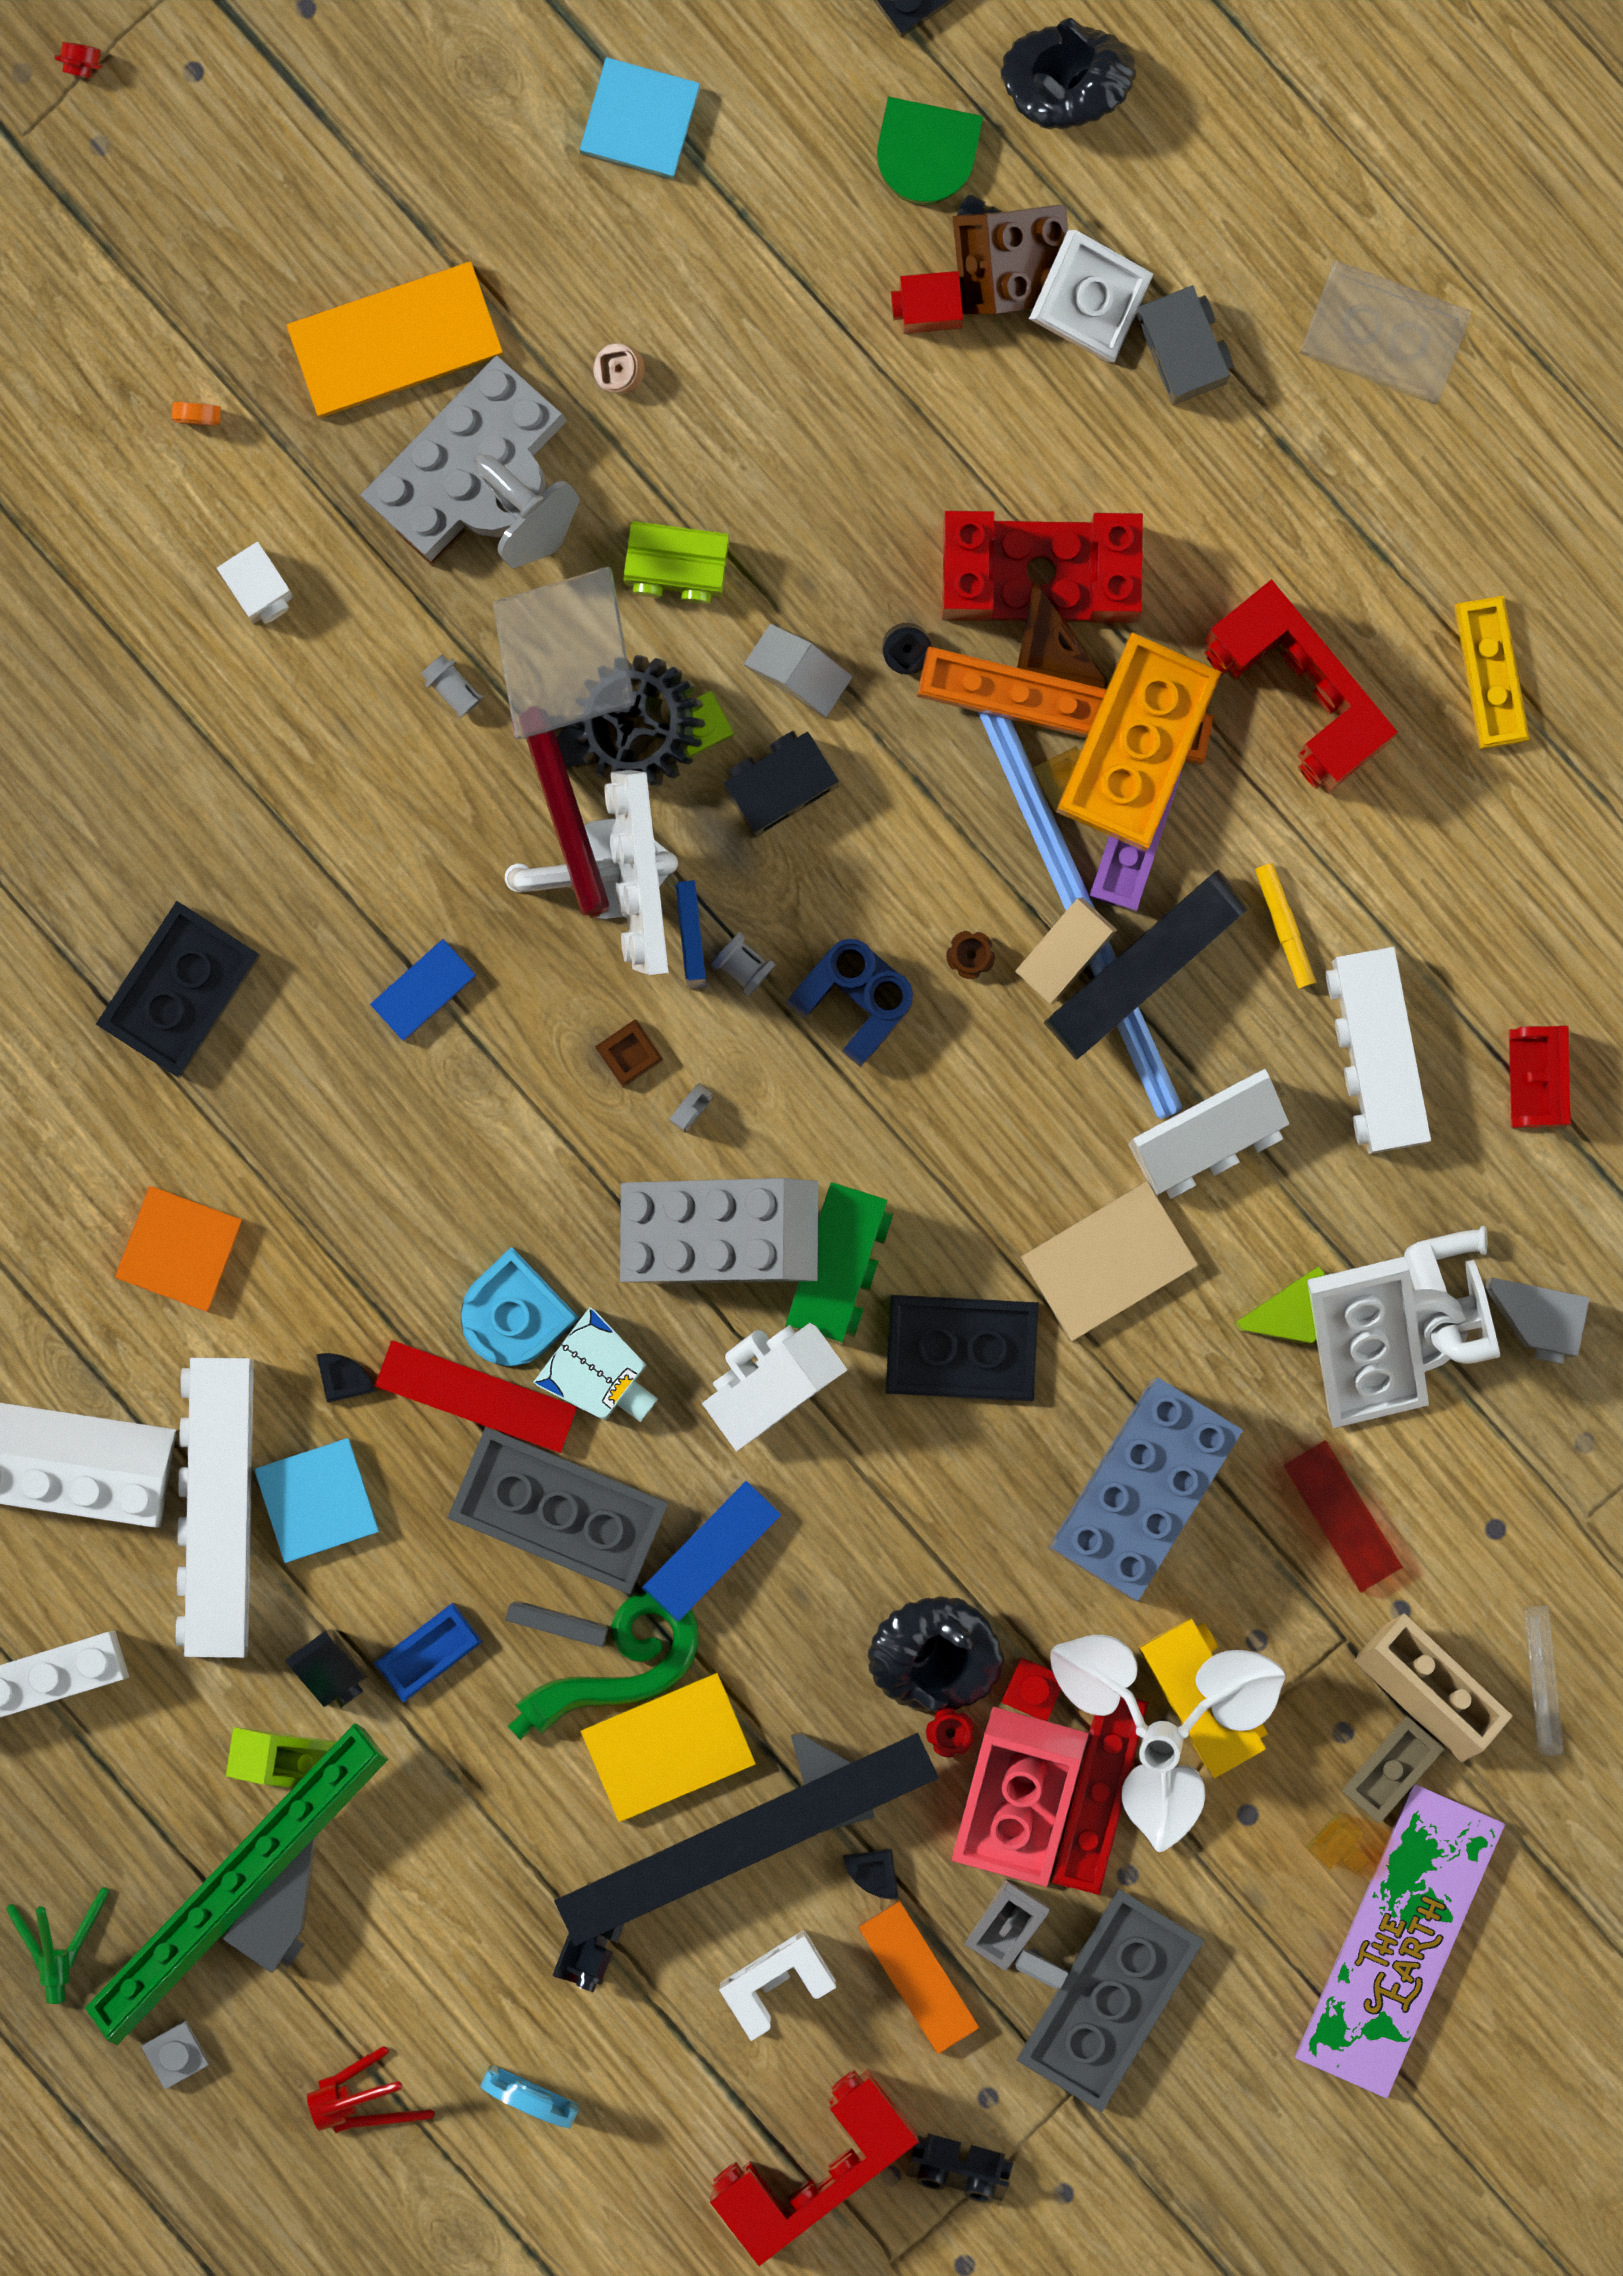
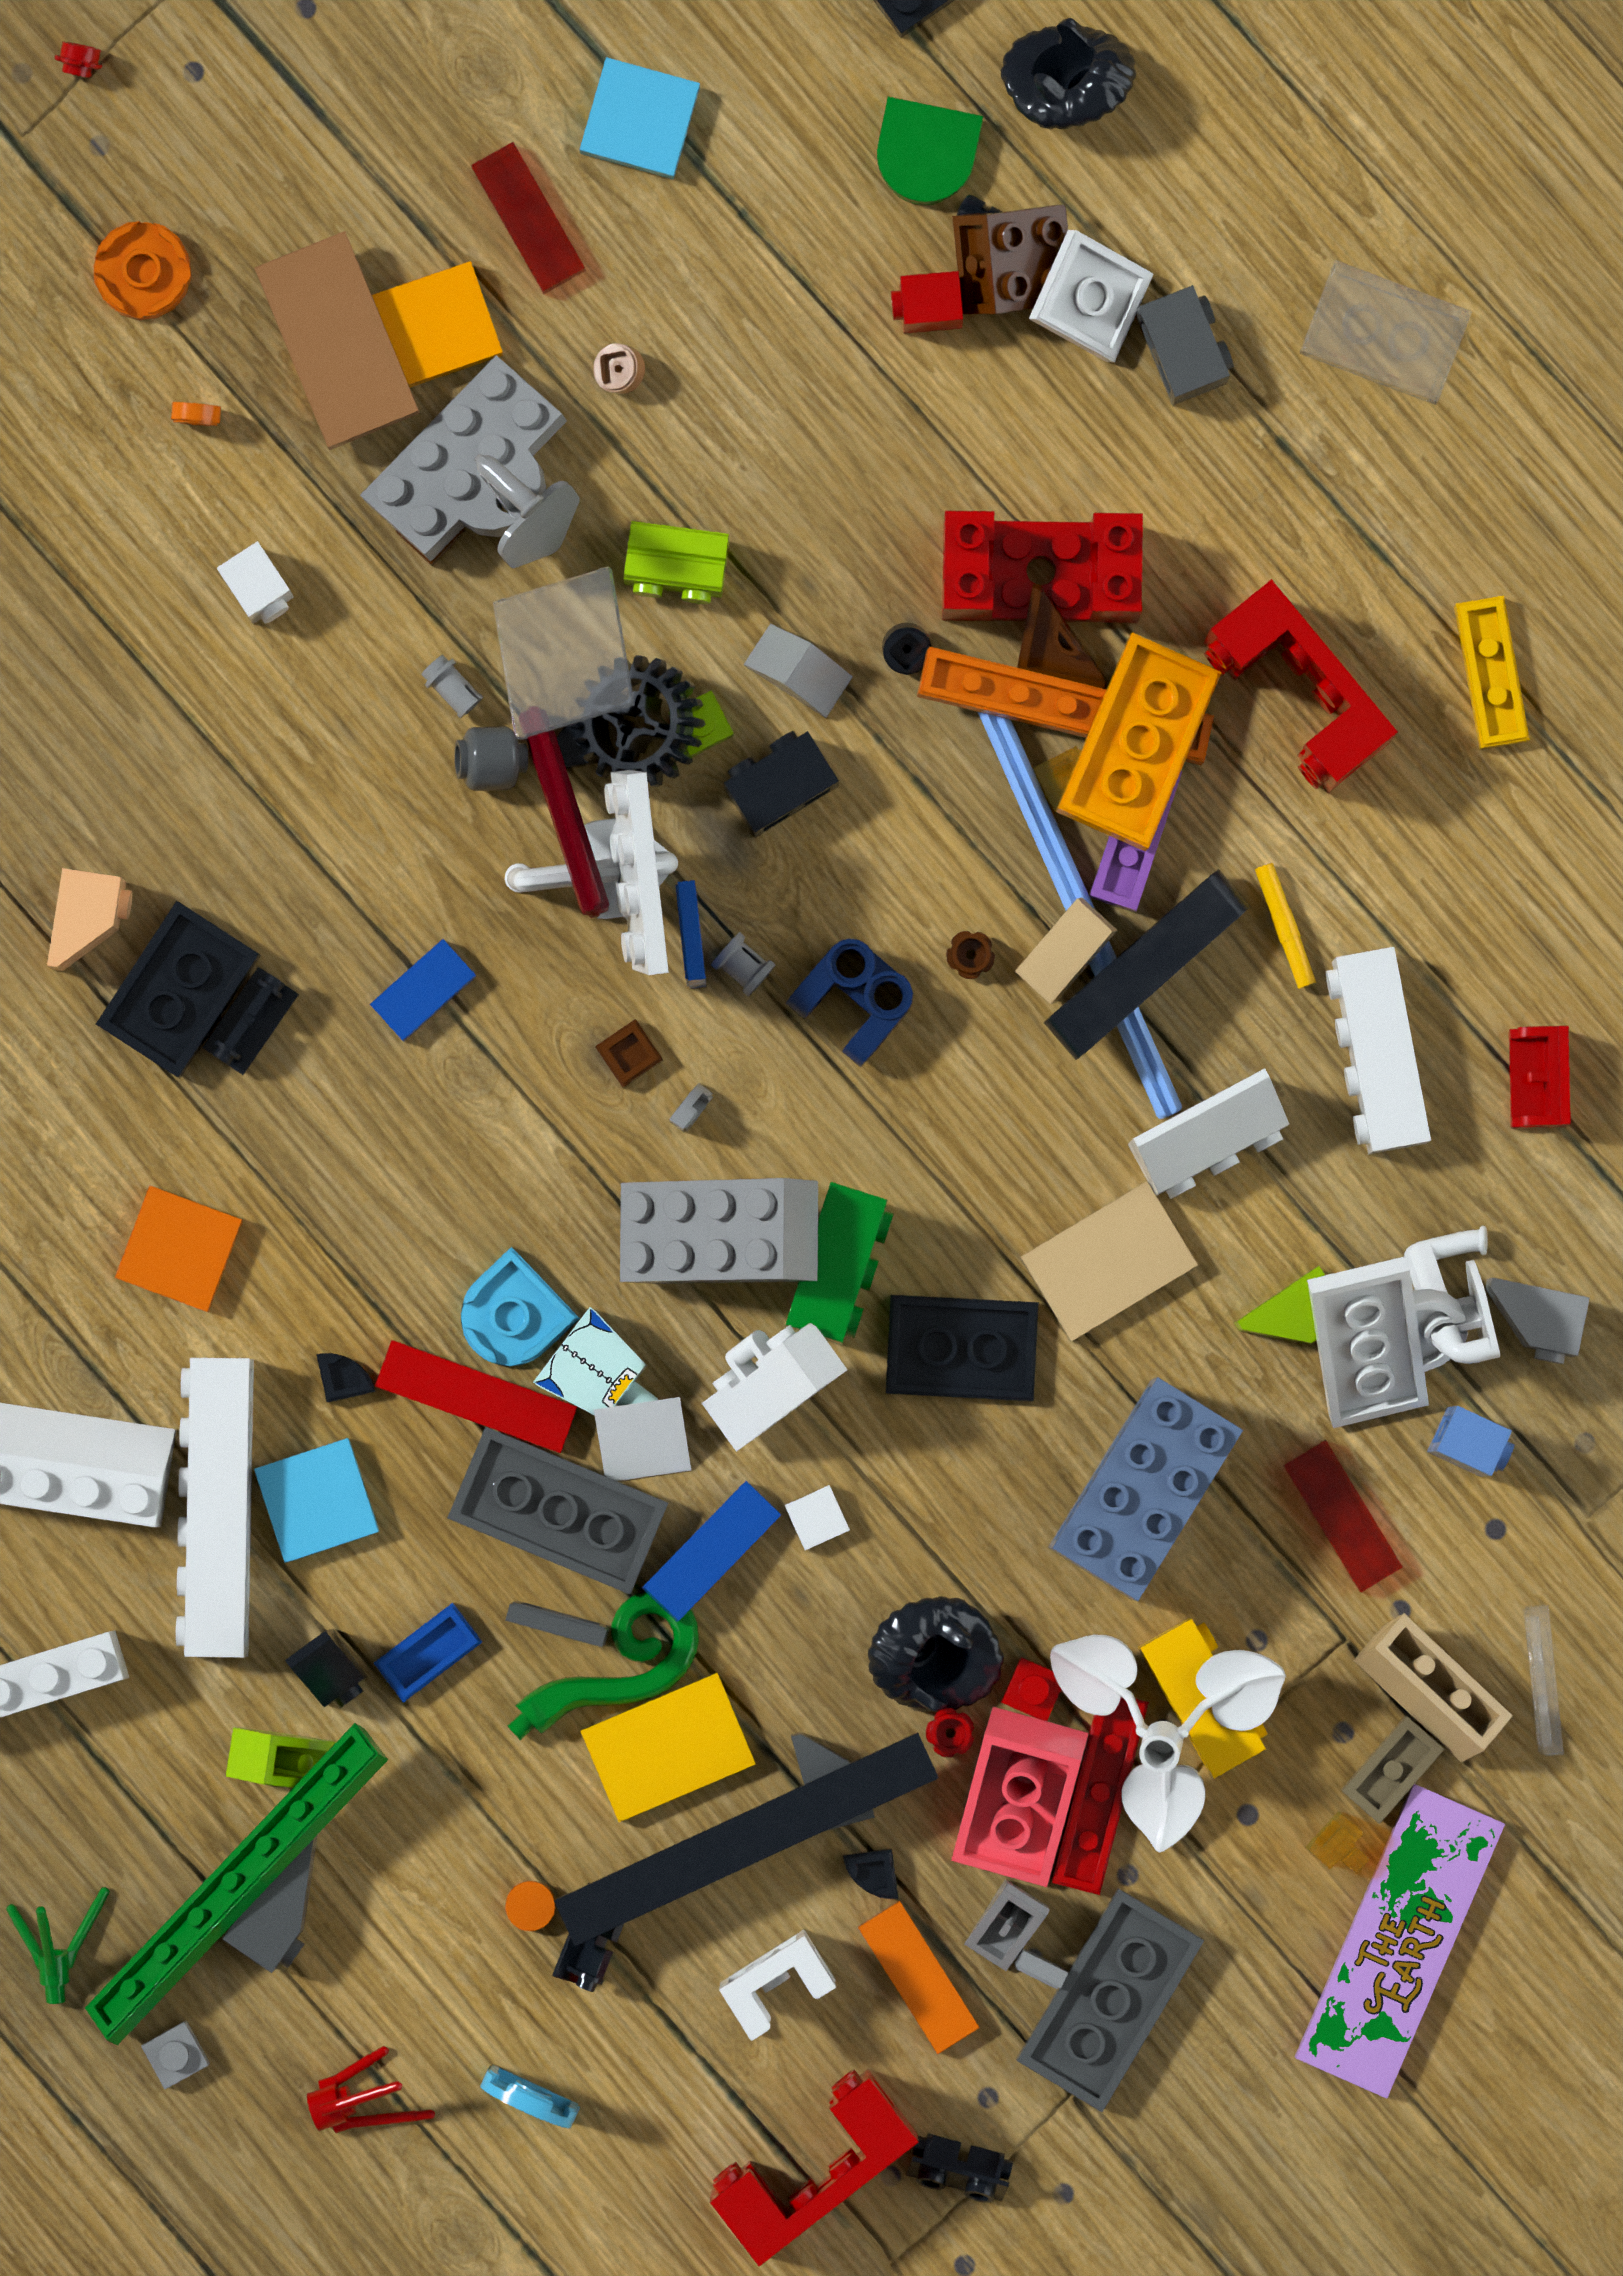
none -> light nougat slope [47,868,132,971]
none -> orange tile [93,221,192,320]
none -> black hinge [203,967,299,1076]
none -> medium nougat tile [254,231,420,450]
none -> dark grey head [454,726,528,791]
none -> clear red tile [471,142,586,295]
none -> orange tile [505,1881,556,1931]
none -> white sticker [594,1397,691,1481]
none -> white tile [785,1485,850,1550]
none -> medium blue brick [1427,1406,1515,1477]

